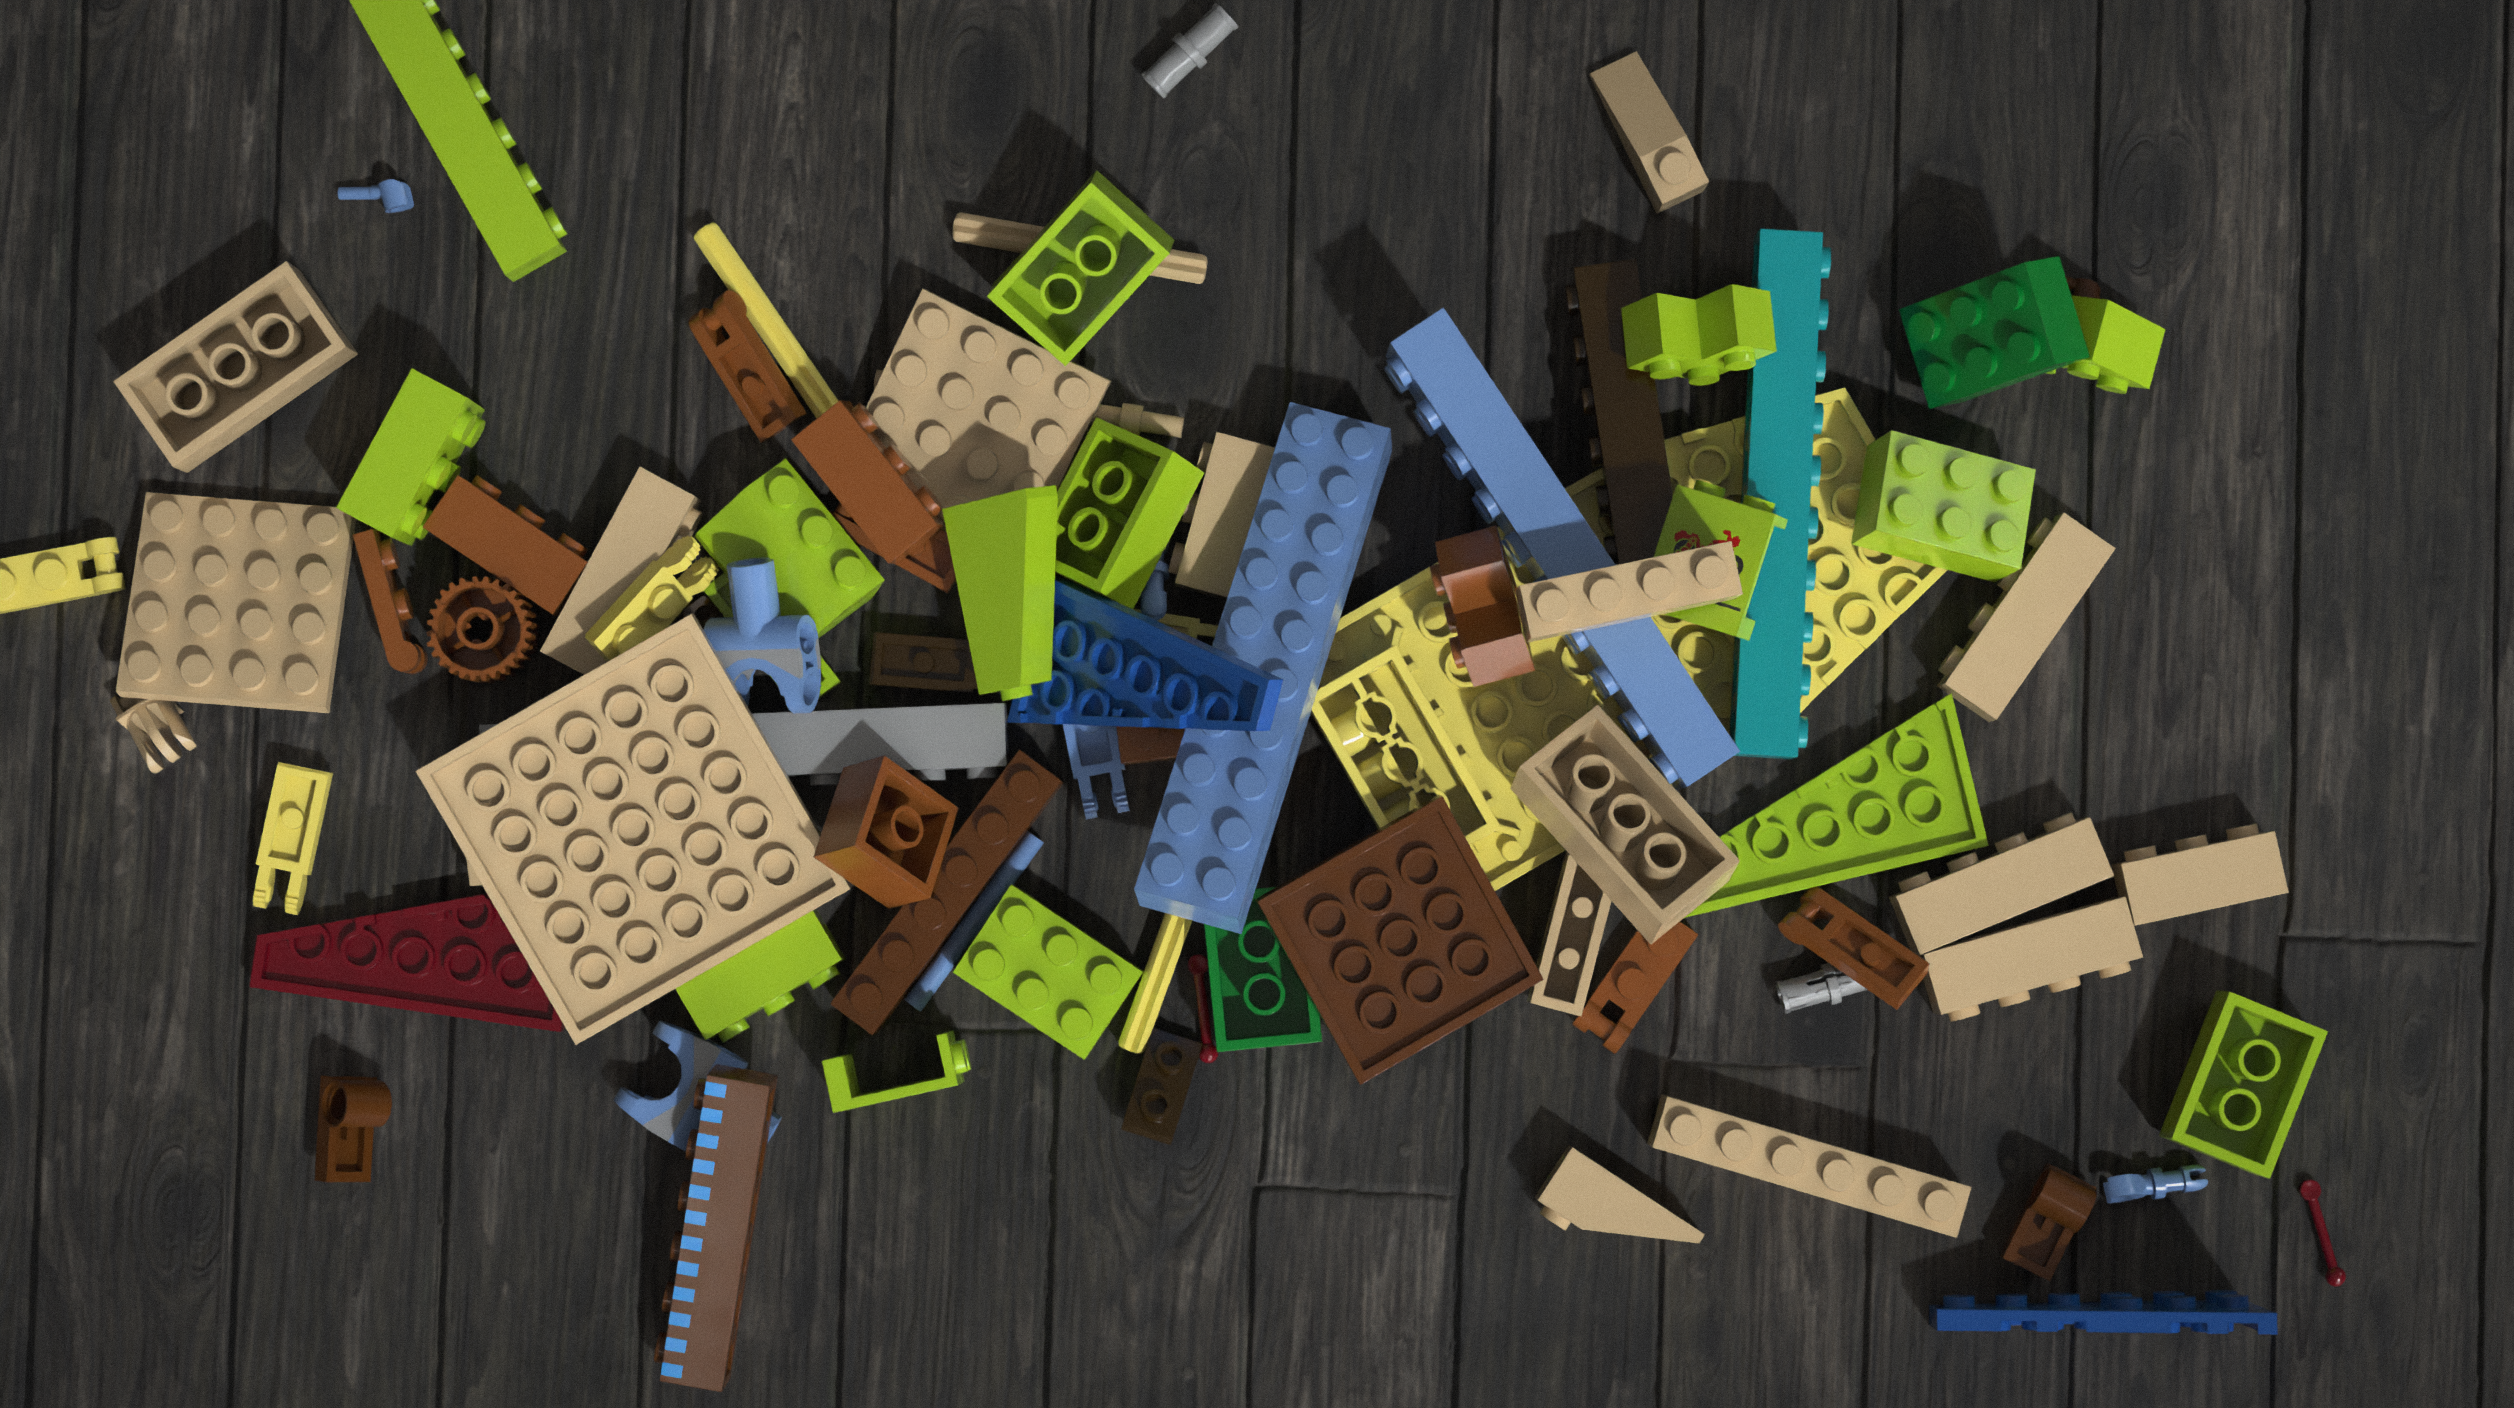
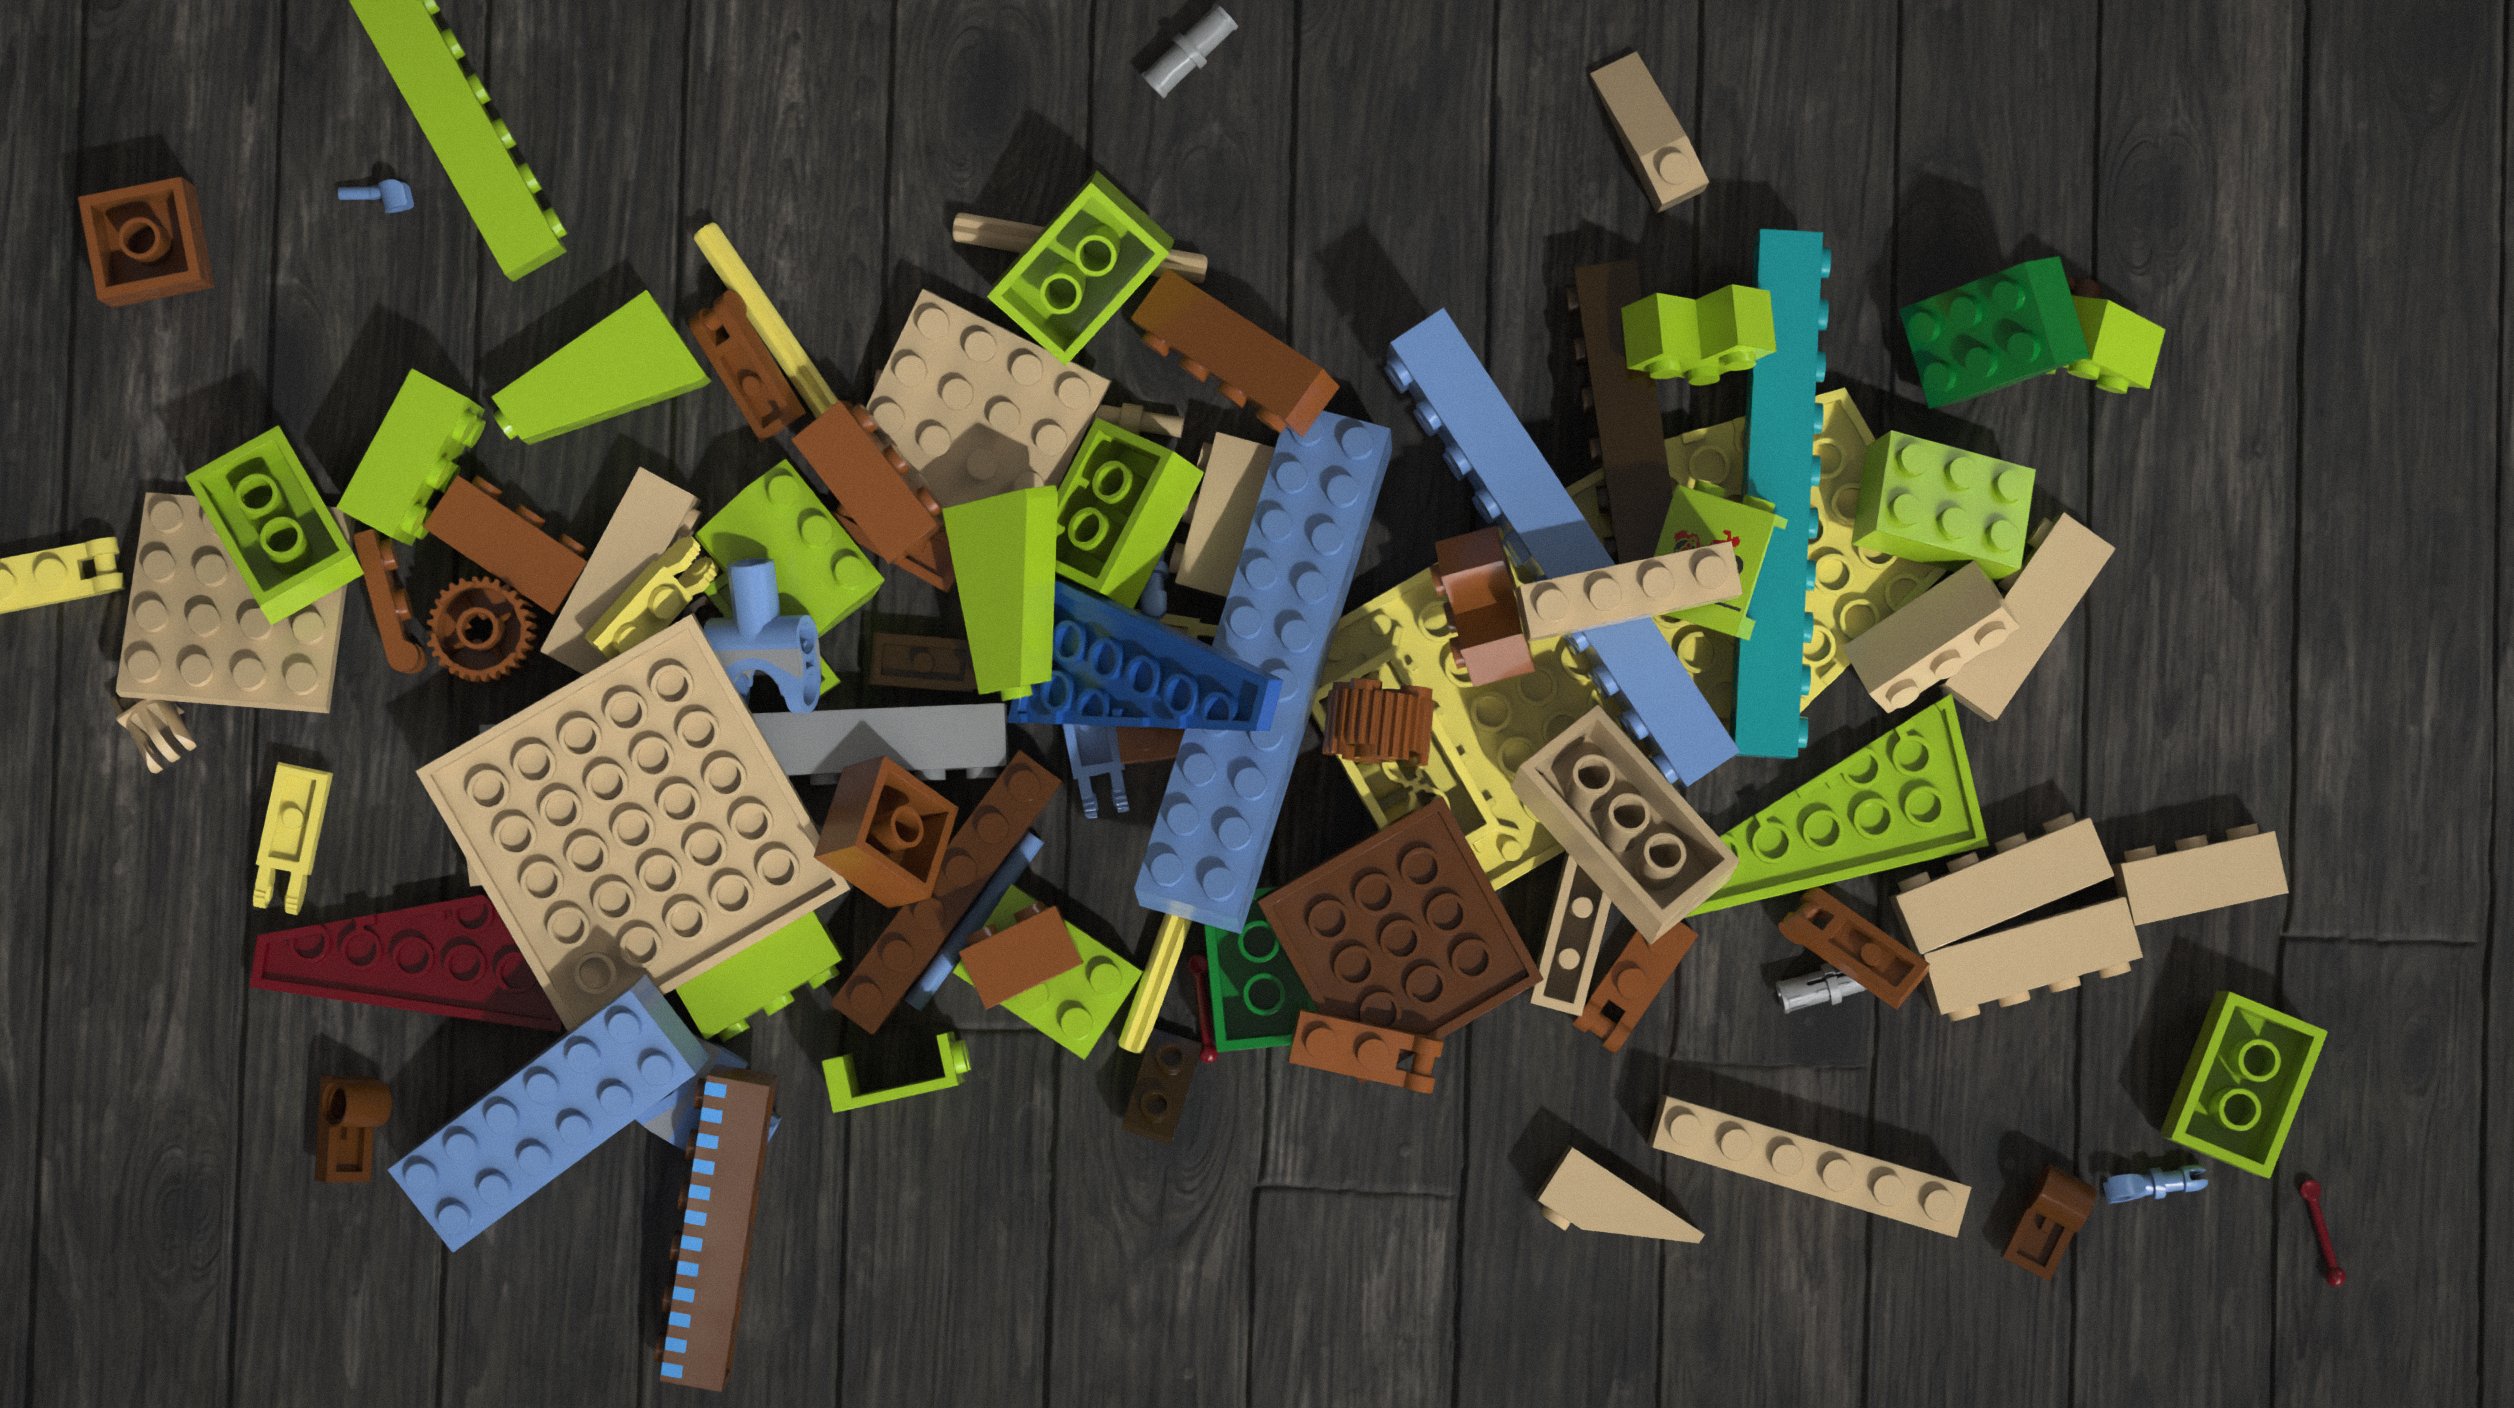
tan brick [113,261,358,473] -> none
blue wing [1929,1290,2278,1335] -> none
none -> dark orange brick [78,177,215,308]
none -> lime brick [185,425,364,625]
none -> medium blue brick [388,974,710,1253]
none -> lime slope [492,290,712,445]
none -> dark orange brick [959,901,1084,1010]
none -> dark orange brick [1131,268,1340,438]
none -> dark orange plate [1286,1008,1444,1094]
none -> dark orange brick [1322,678,1435,767]
none -> tan brick [1842,560,2020,714]

